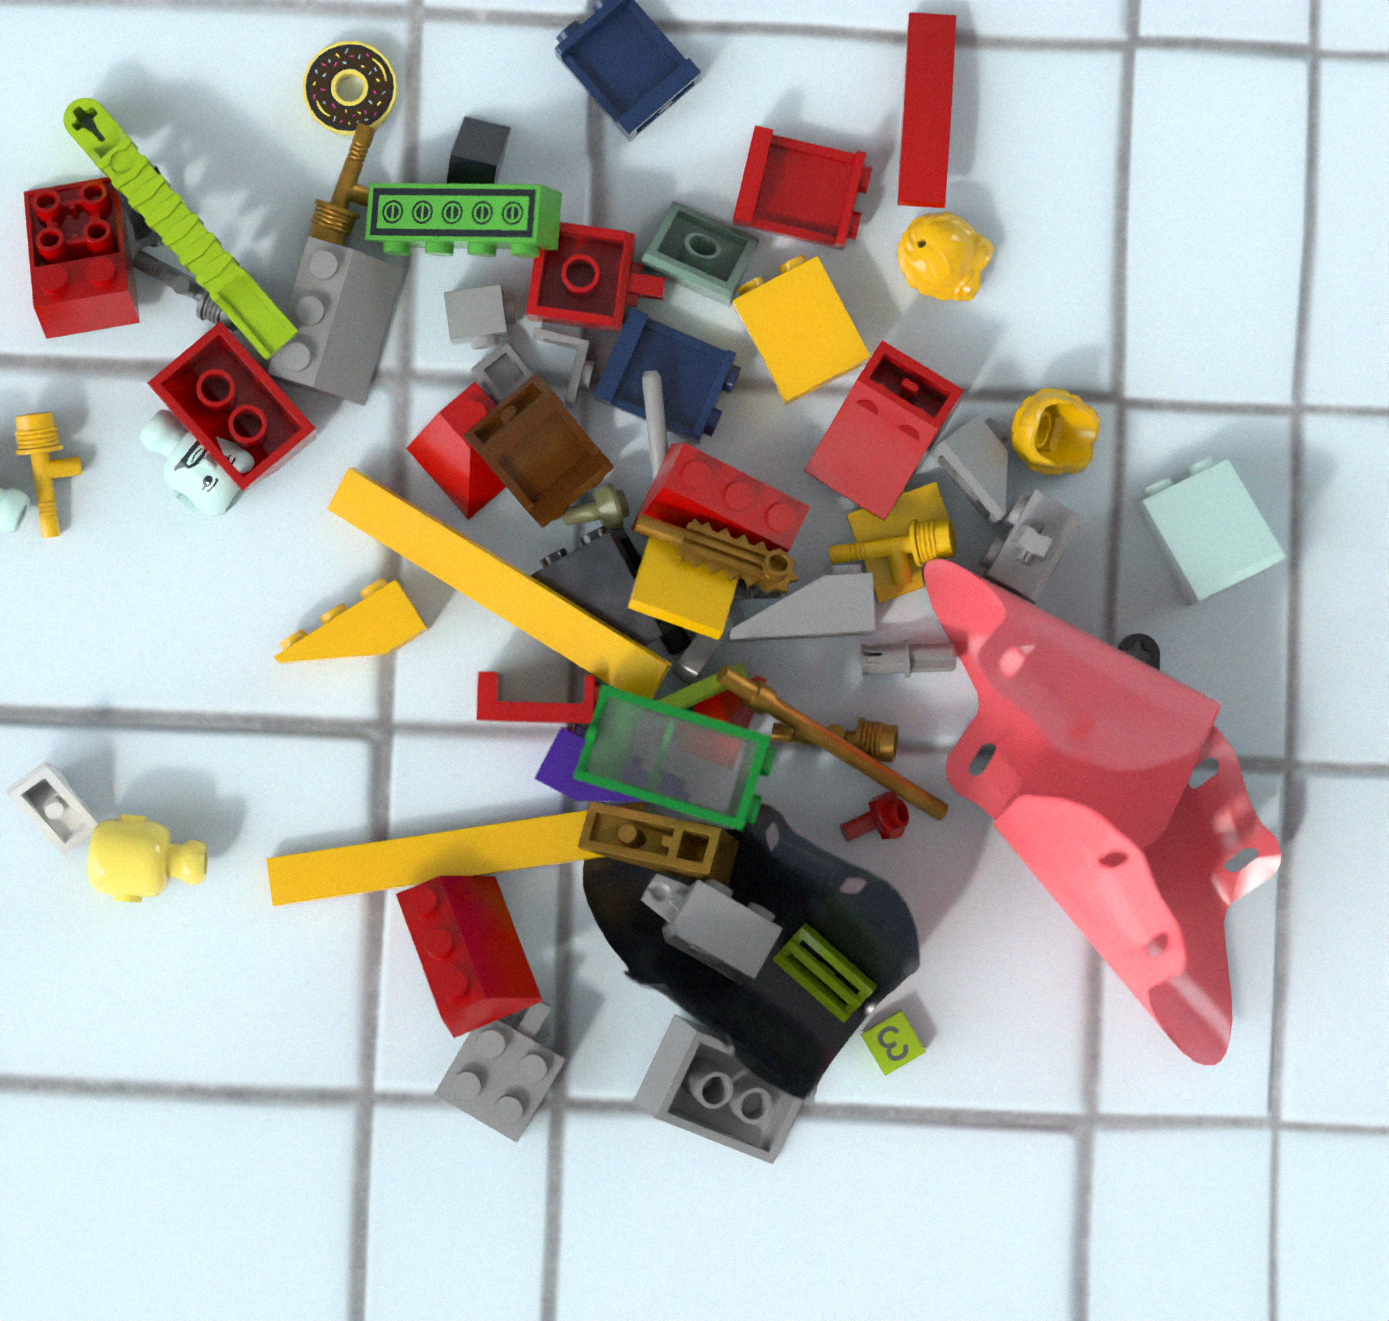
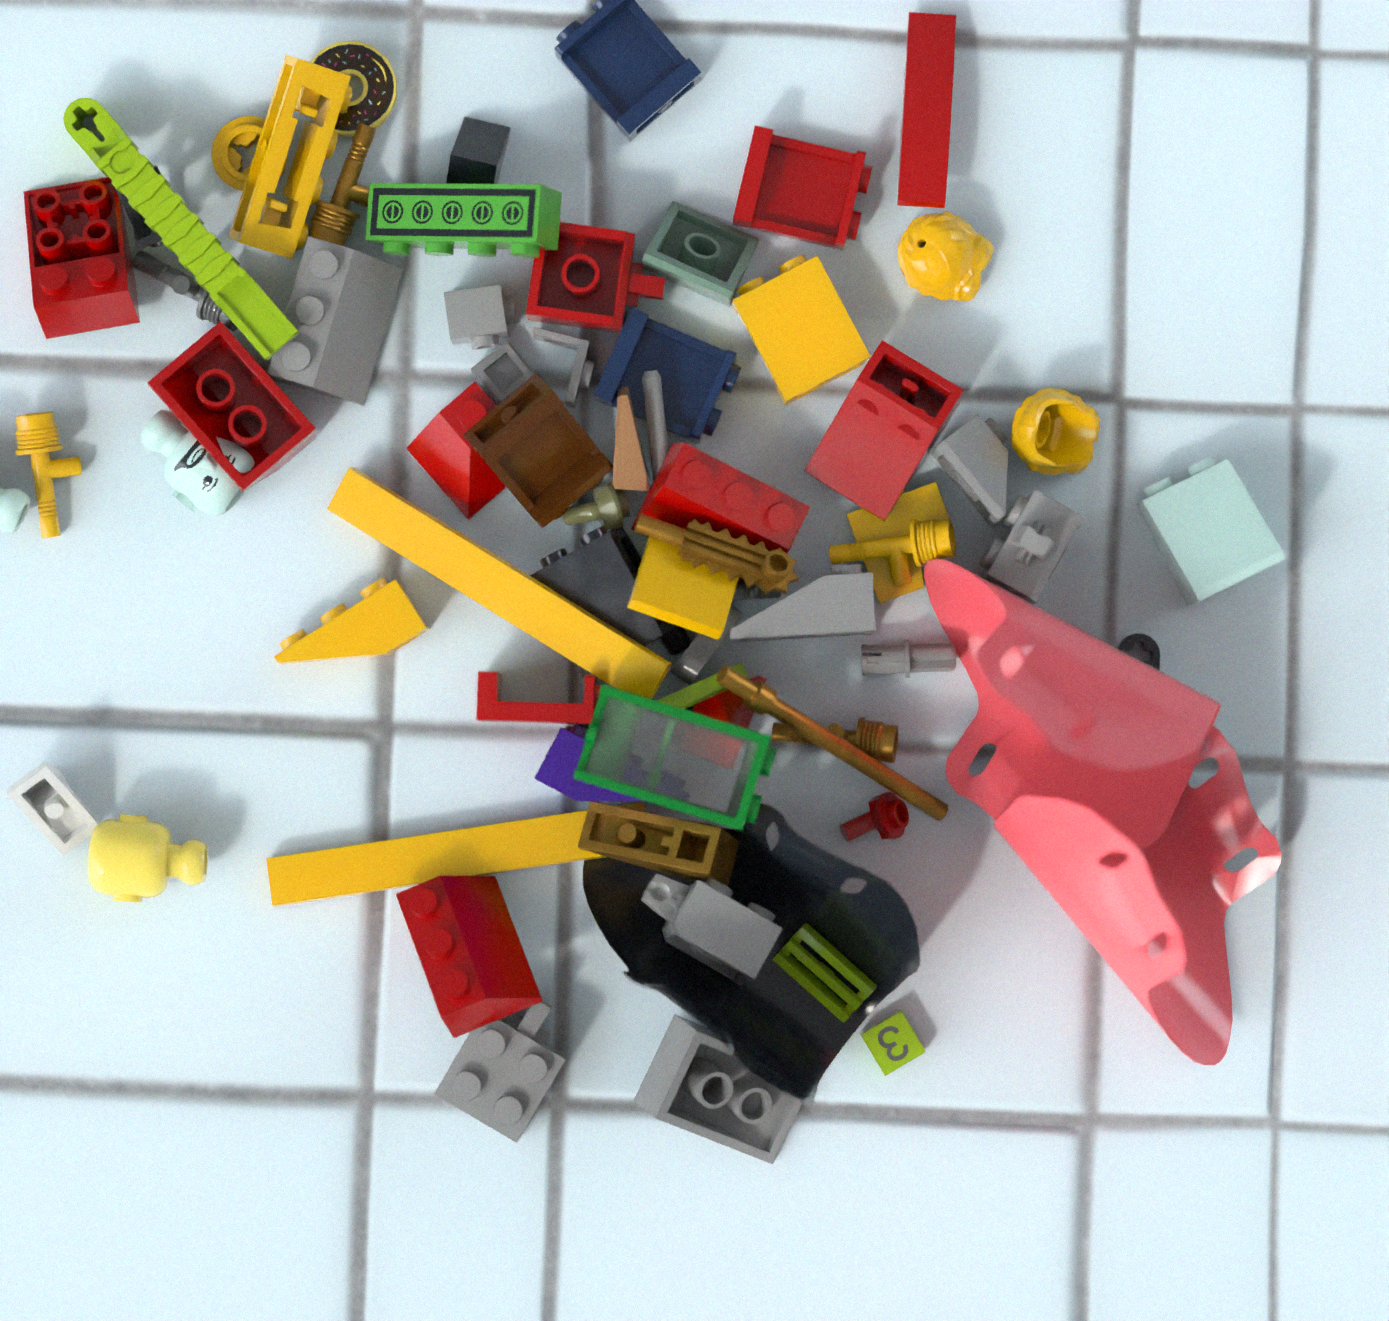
none -> yellow gear [212,116,289,191]
none -> yellow brick [228,54,352,259]
none -> medium nougat slope [612,386,650,491]

